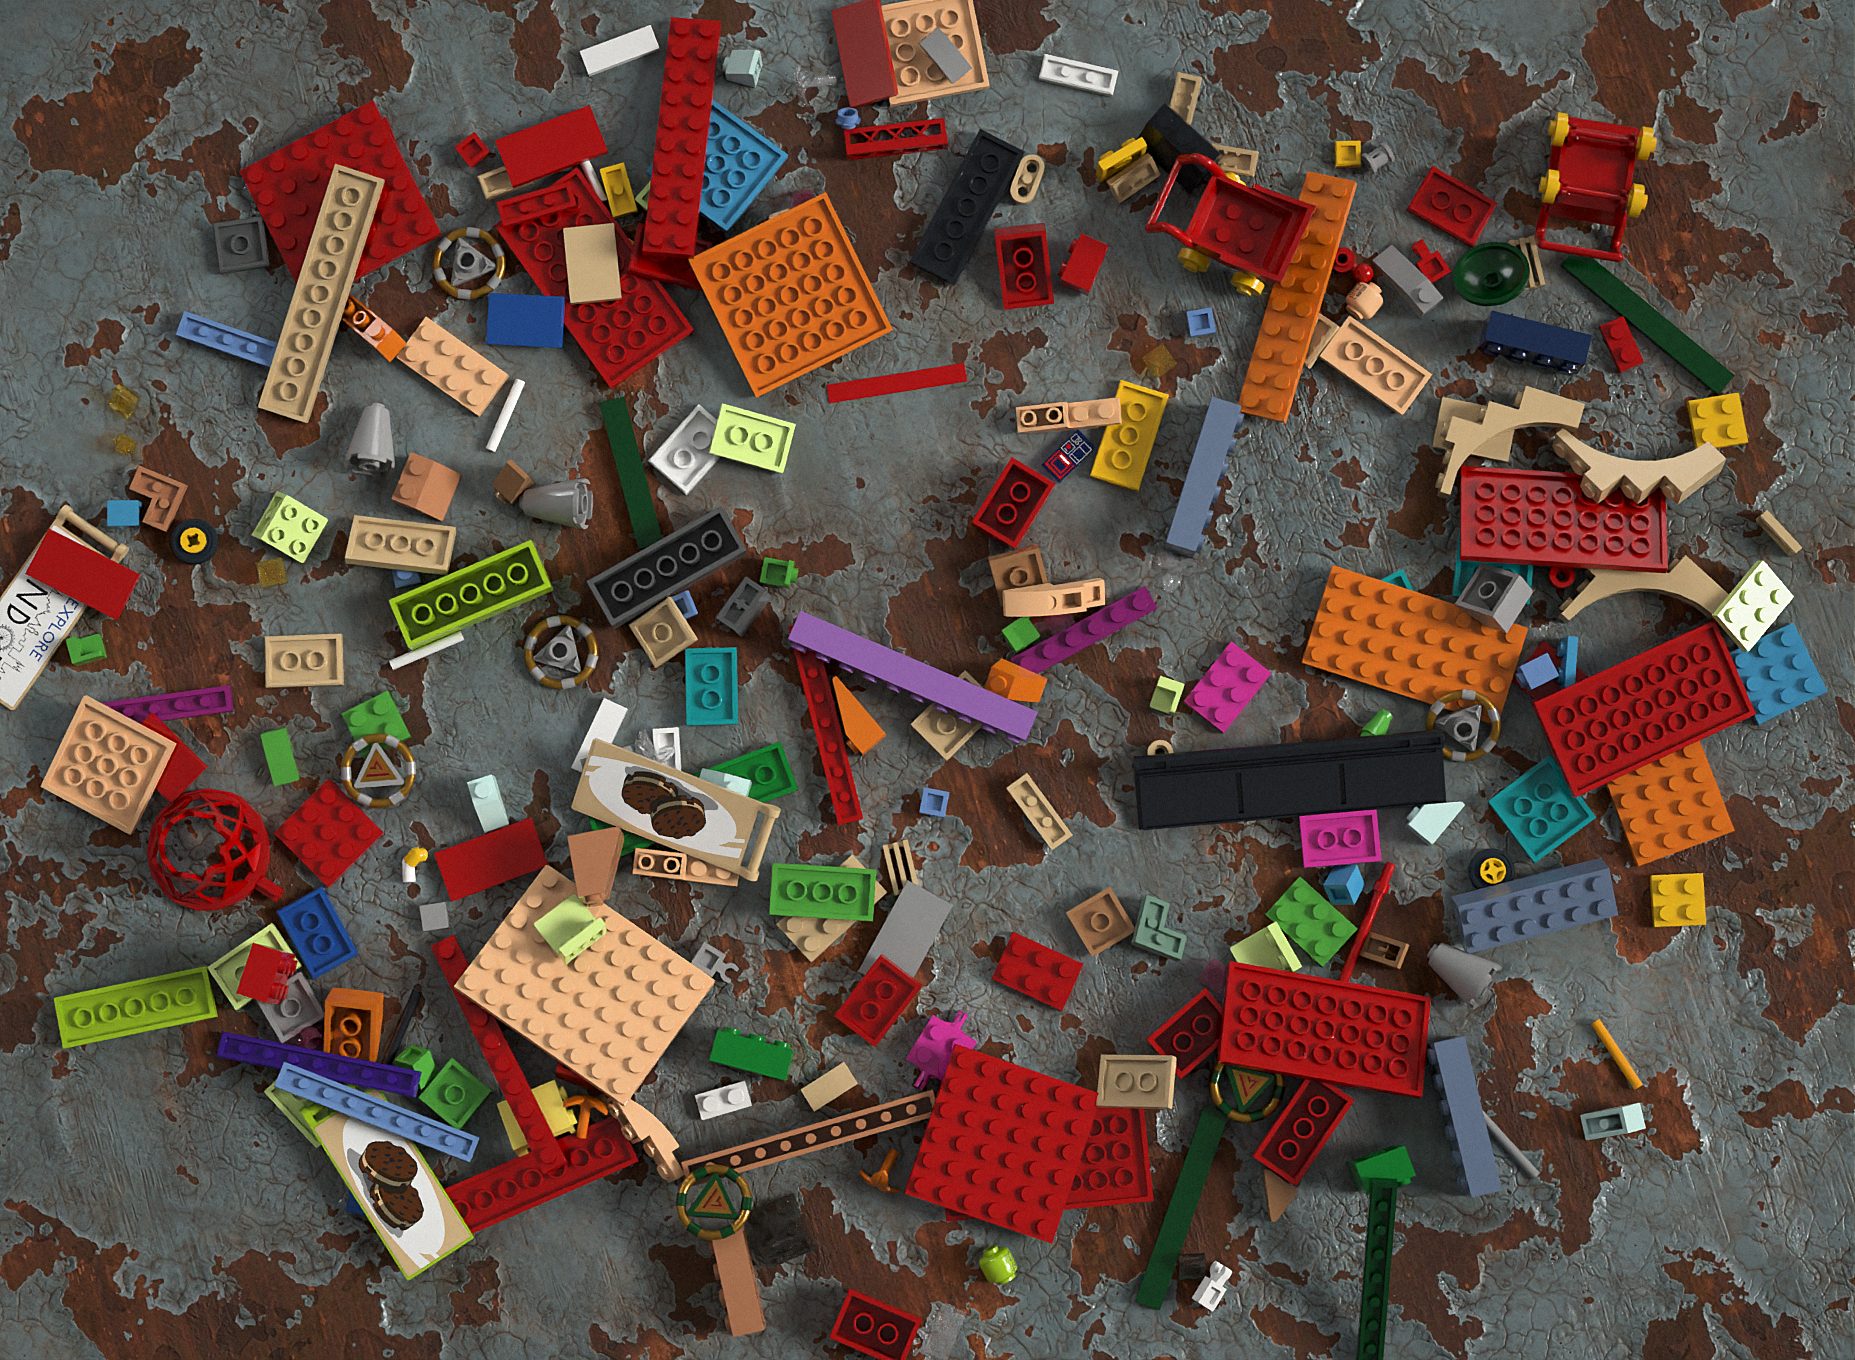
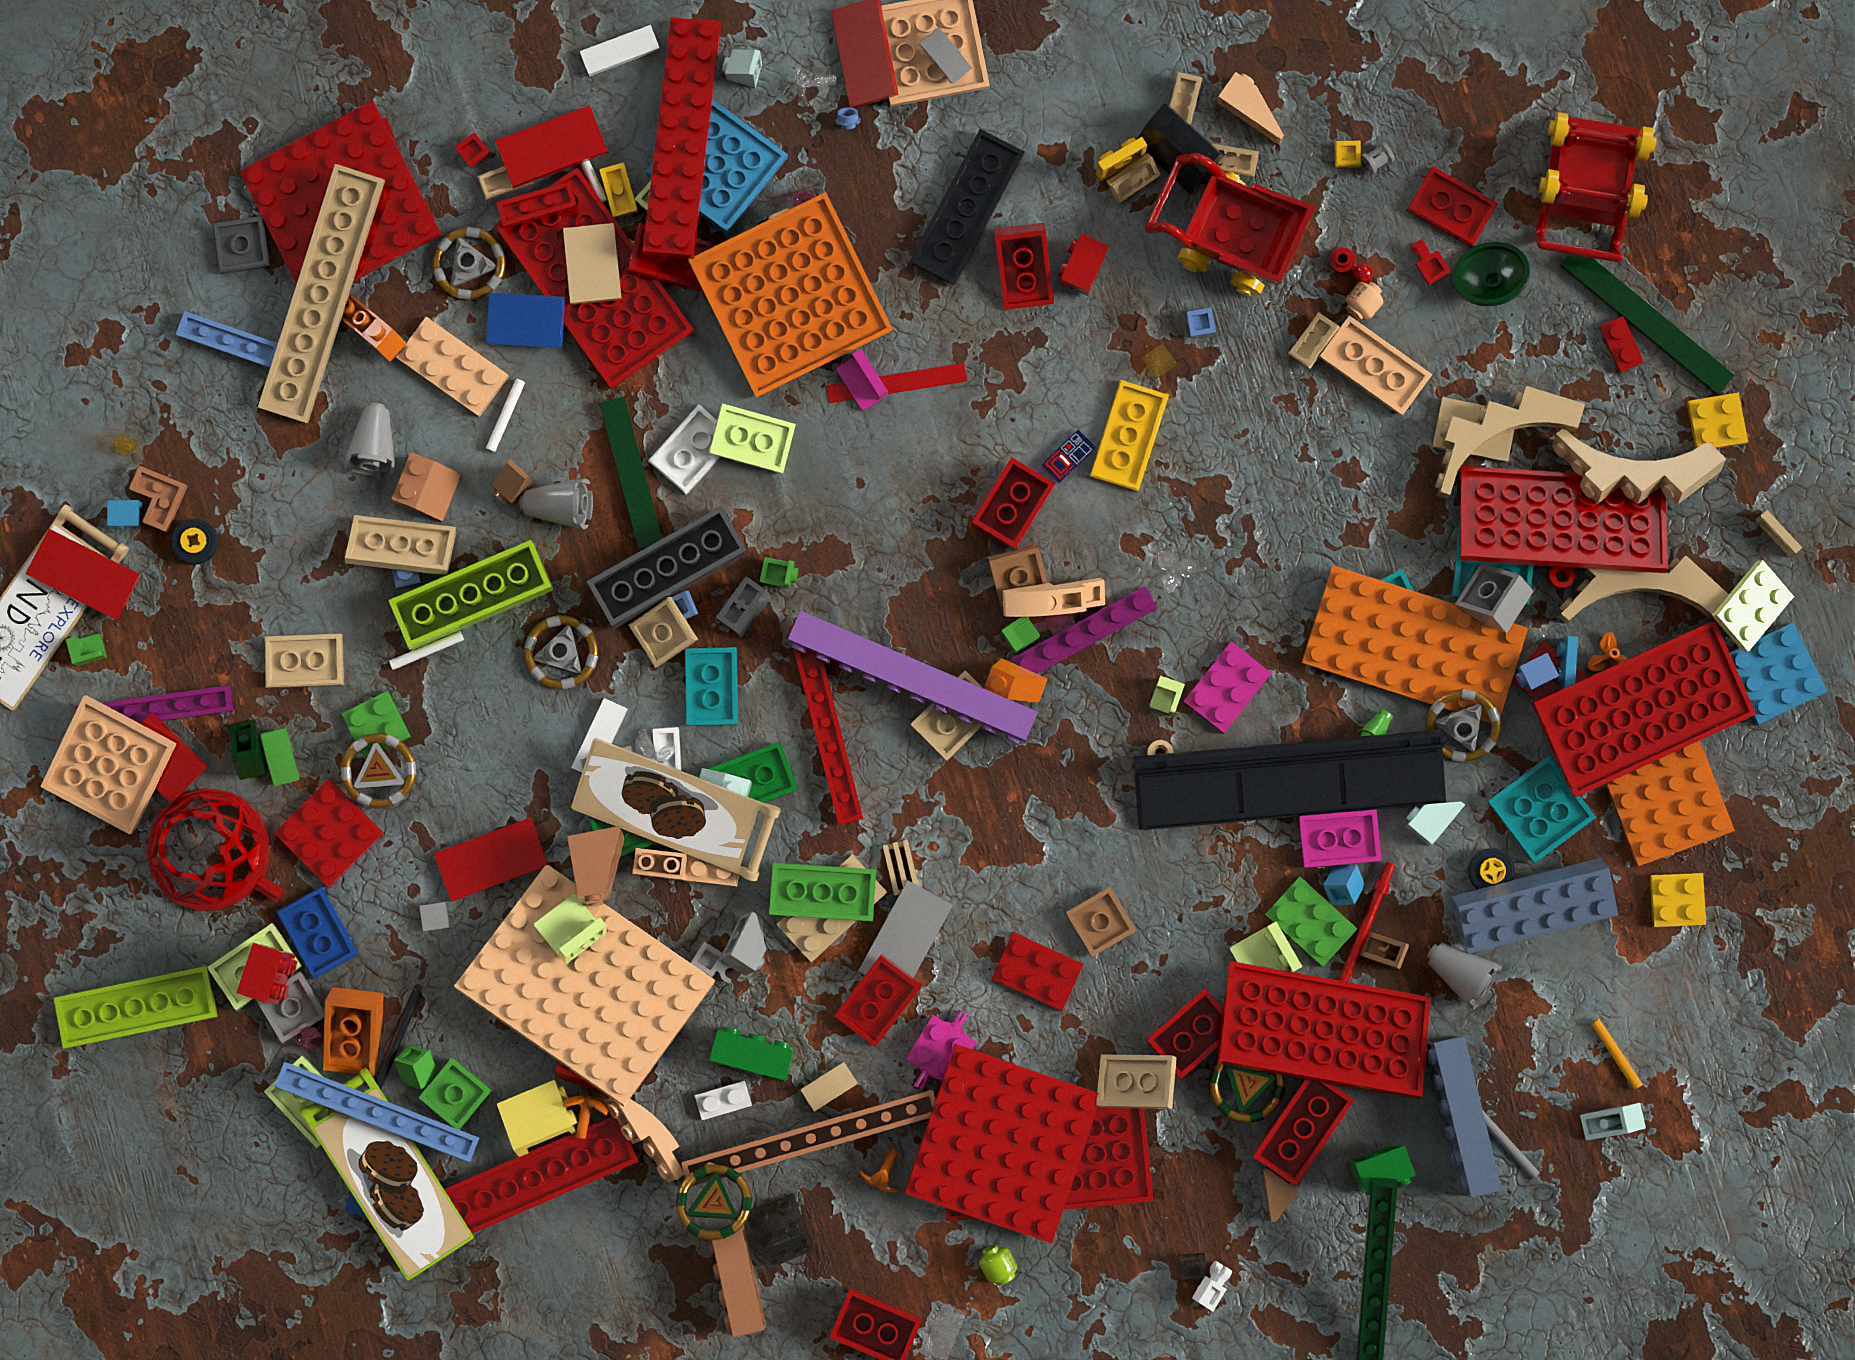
clear yellow plate [108,383,141,420] -> none
dark purple tile [216,1031,422,1098] -> none
yellowish green bracket [252,491,328,563] -> none
clear yellow plate [257,557,288,589] -> none
arm [402,847,428,883] -> none
red plate [431,935,568,1175] -> none
light aqua slope [467,775,510,833] -> none
orange slope [832,676,886,756] -> none
red fence [844,118,948,161] -> none
medium blue plate [919,787,949,818] -> none
tan plate [1006,773,1073,851] -> none
tan plate [1010,154,1045,205] -> none
light nougat slope [1016,397,1122,433] -> none
white tile [1039,54,1118,97] -> none
sand green plate [1131,895,1187,962] -> none
dark green tile [1135,1104,1228,1311] -> none
sand blue brick [1163,396,1244,558] -> none
clear pink plate [1198,958,1227,994] -> none
orange plate [1238,171,1357,424] -> none
light grey slope [1372,245,1443,319] -> none
dark blue brick [1478,311,1592,376] -> none
tan tile [1508,235,1545,290] -> none
none -> dark green slope [230,719,265,780]
none -> light grey slope [720,912,766,975]
none -> dark pink panel [836,349,888,411]
none -> light nougat slope [1217,72,1284,145]
none -> orange plant [1587,631,1627,673]

